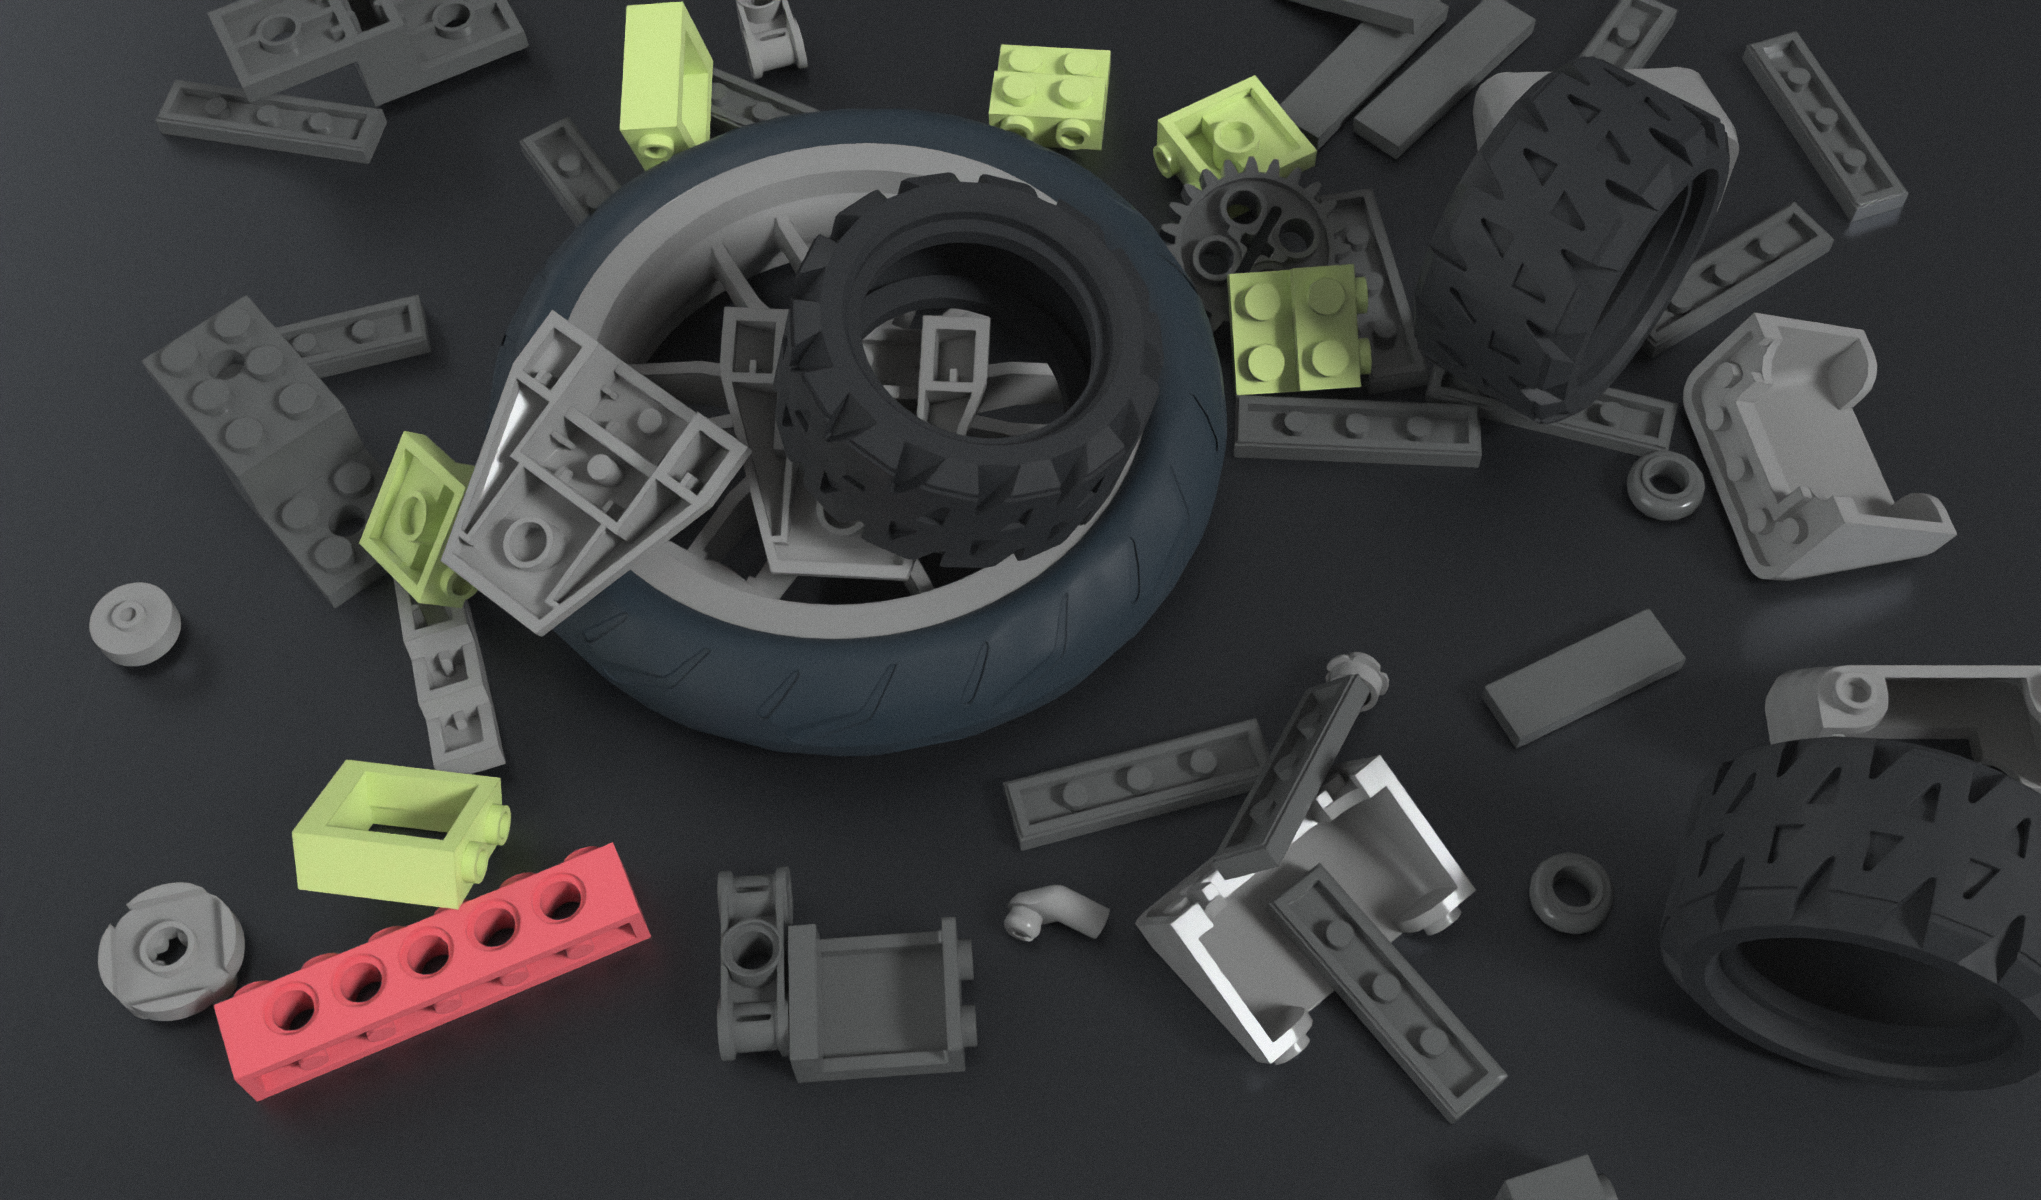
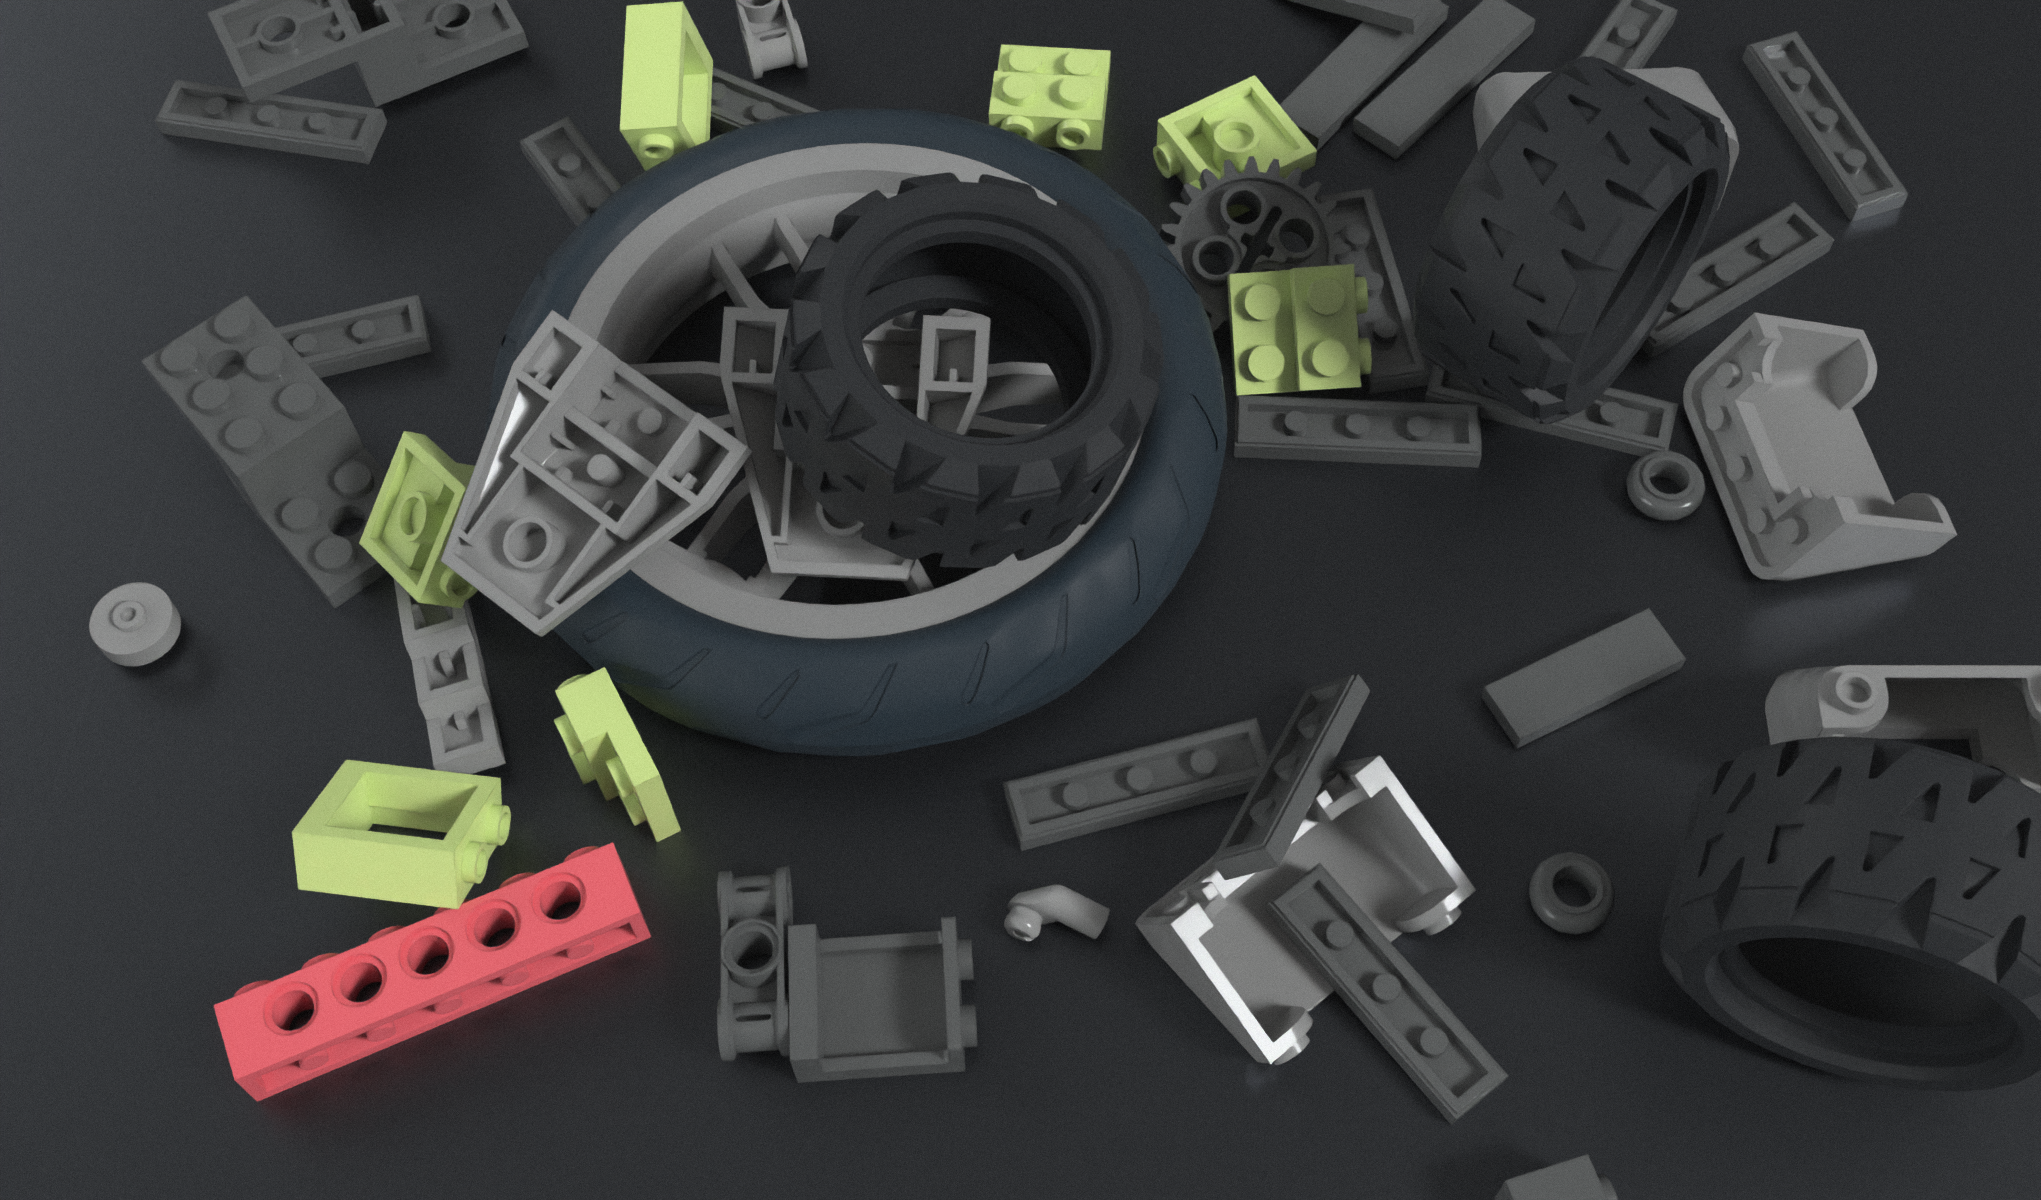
light grey plate [98,882,245,1021] -> none
light grey plate [1325,652,1389,712] -> none
none -> yellowish green plate [554,667,681,842]

